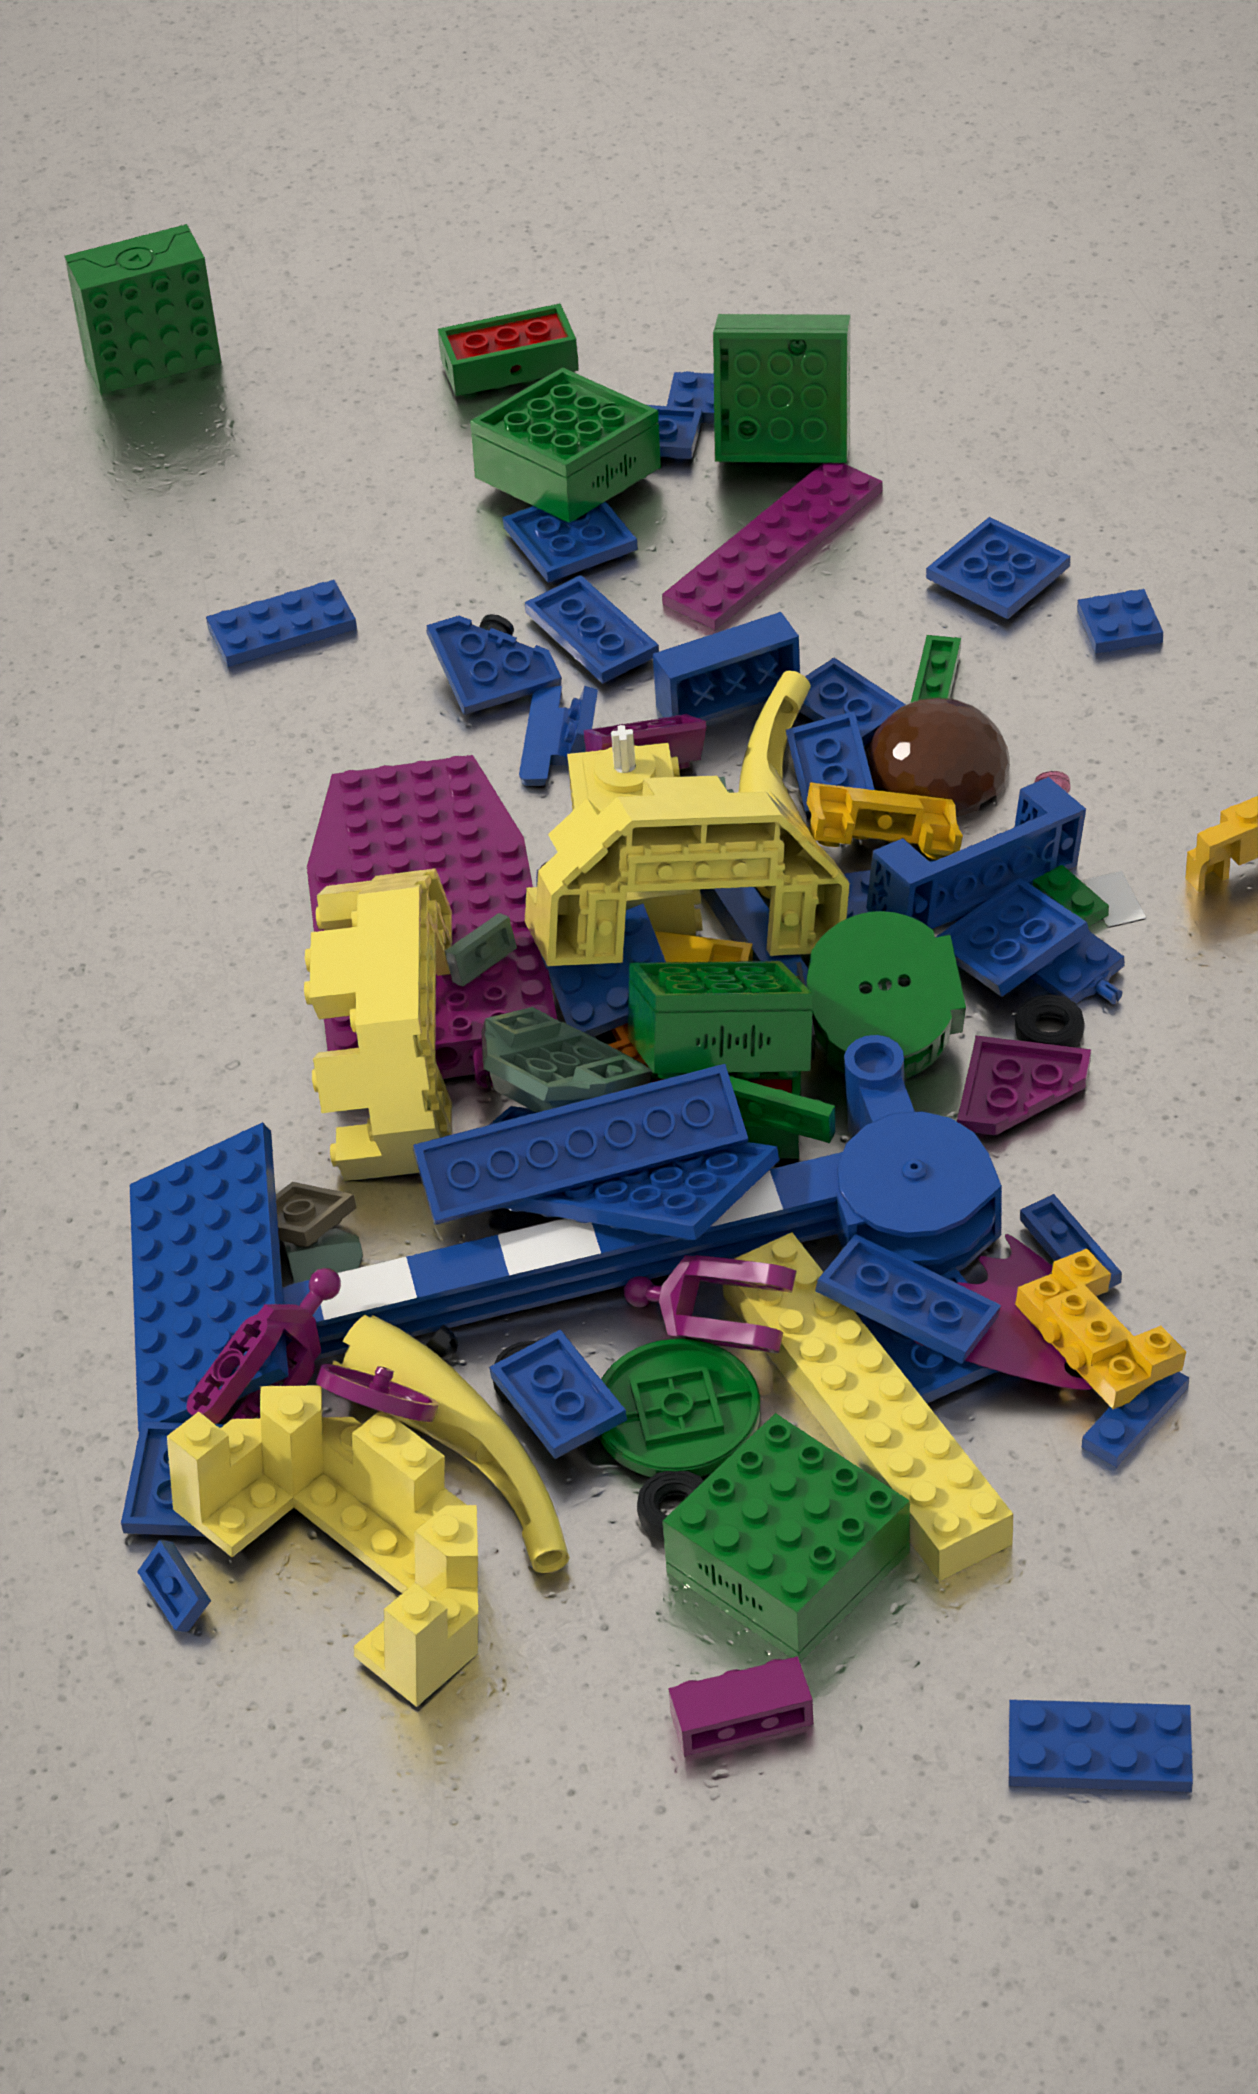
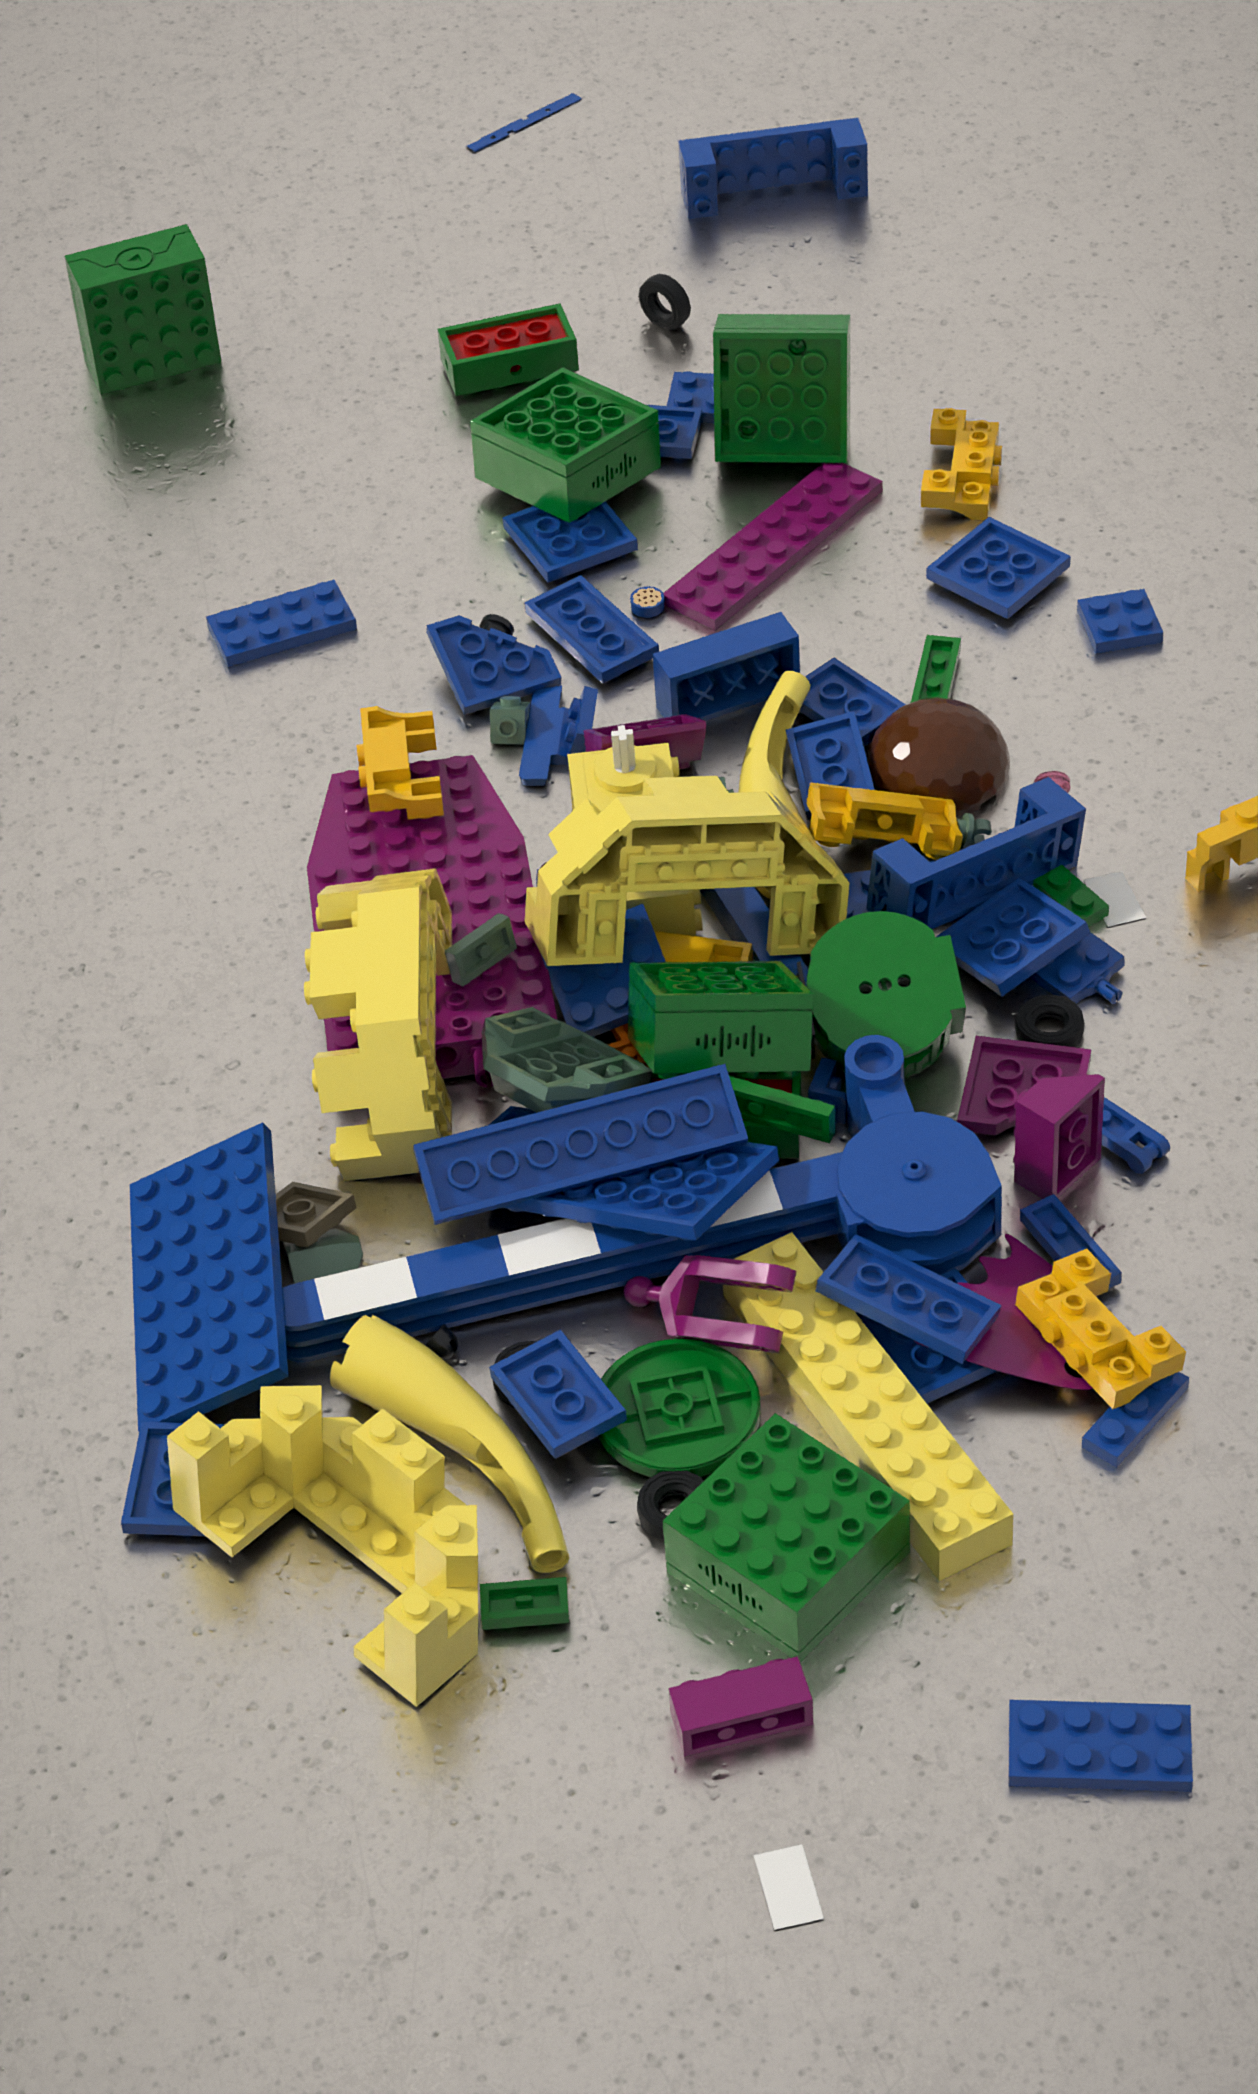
blue plate [137,1540,211,1632] -> none
magenta piece [186,1268,341,1424] -> none
magenta piece [316,1364,439,1422] -> none
none -> yellow bracket [356,706,444,819]
none -> blue piece [466,93,582,152]
none -> green plate [480,1577,570,1630]
none -> sand green bracket [490,696,530,744]
none -> tile [630,586,665,618]
none -> black tyre [638,274,691,330]
none -> blue plate [678,117,868,219]
none -> white sticker [753,1844,824,1930]
none -> blue bracket [808,1057,847,1124]
none -> yellow bracket [921,408,1002,520]
none -> sand green plate [957,813,992,849]
none -> magenta slope [1013,1074,1105,1199]
none -> blue plate [1102,1097,1171,1174]

